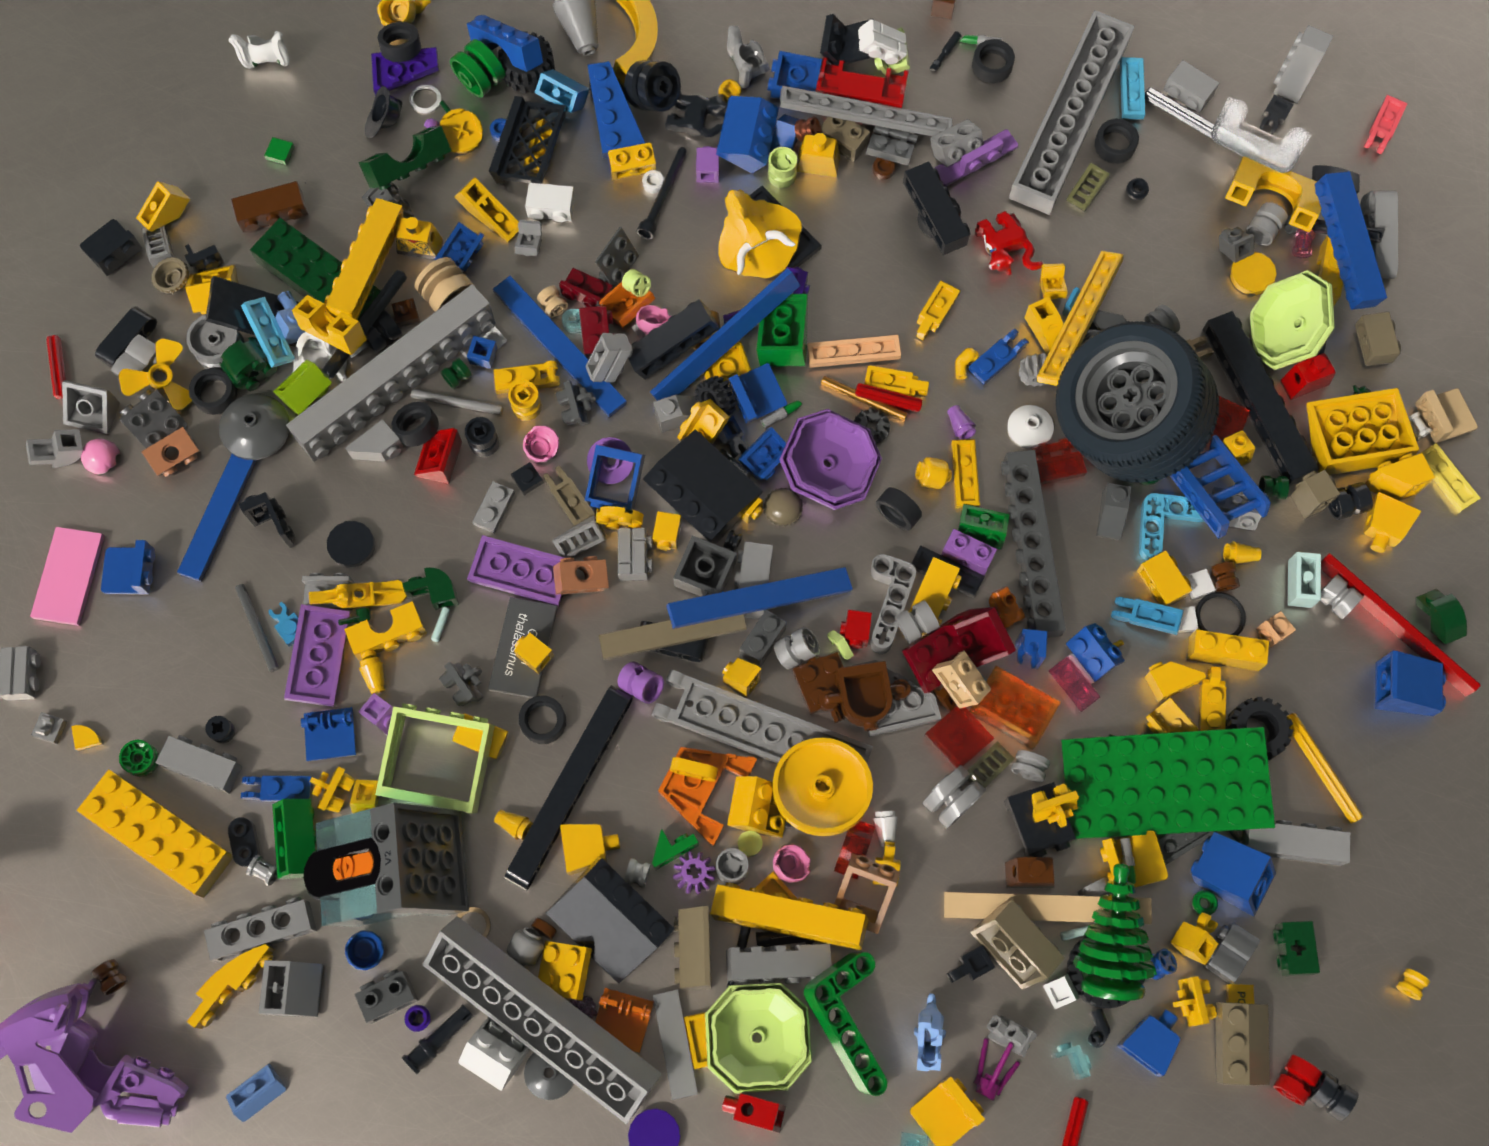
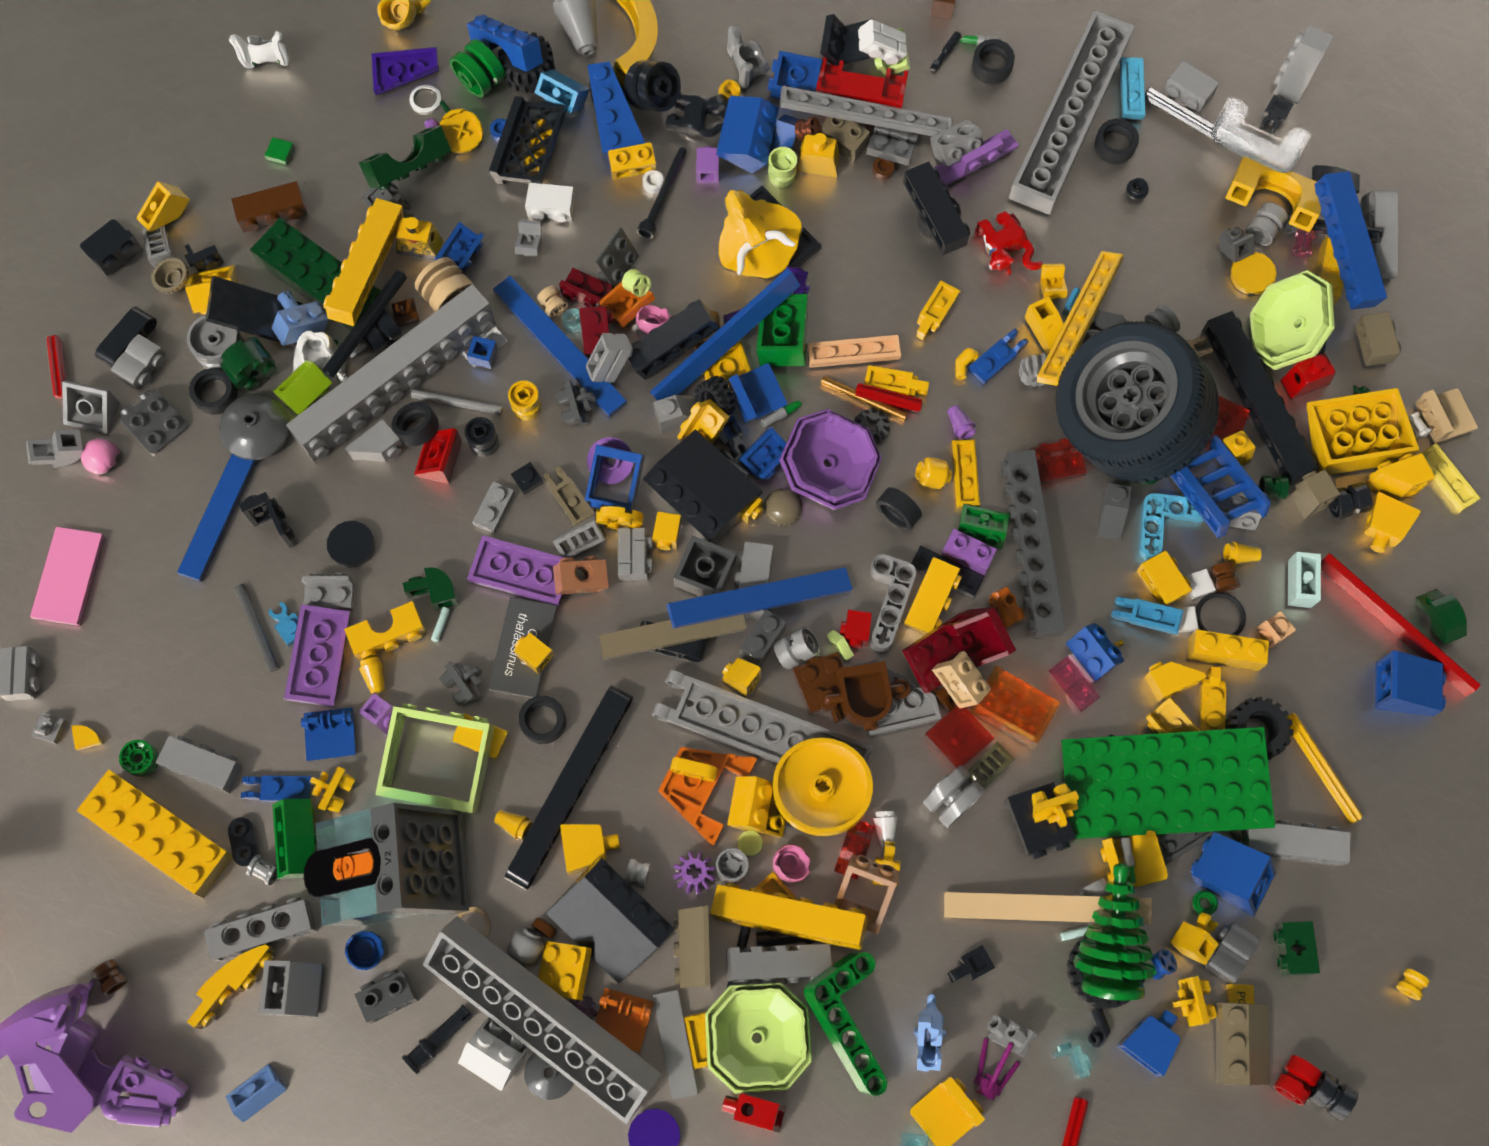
blue bracket [101,540,155,594] -> none
yellow piece [118,339,192,410] -> none
nougat brick [141,427,201,477] -> none
black wheel [205,716,235,743] -> none
medium azure plate [241,297,295,368] -> none
yellow arch [292,295,367,355] -> none
yellow piece [308,580,407,608] -> none
dark green hand [338,608,371,625] -> none
yellow bracket [350,779,379,820] -> none
black piece [365,87,402,138] -> none
black tyre [377,22,422,62] -> none
dark purple cone [405,1005,431,1032] -> none
dark green wheel [440,358,472,389] -> none
yellow slope [454,177,519,242] -> none
yellow plate [494,360,560,394] -> none
bright pink hair [523,426,559,462] -> none
medium lavender wheel [617,661,664,704] -> none
green slope [652,829,699,870] -> none
black bush [723,530,743,552] -> none
light grey wheel [894,600,940,644] -> none
dark tan slope [970,900,1065,989] -> none
reddish brown torso [1005,857,1054,888] -> none
white dish [1007,405,1054,449] -> none
light grey wheel [1011,750,1050,782] -> none
blue hinge [1015,629,1047,669] -> none
white plate [1043,974,1080,1009] -> none
olive slope [1066,163,1110,212] -> none
light grey wheel [1320,574,1364,619] -> none
coral hinge [1364,95,1408,154] -> none

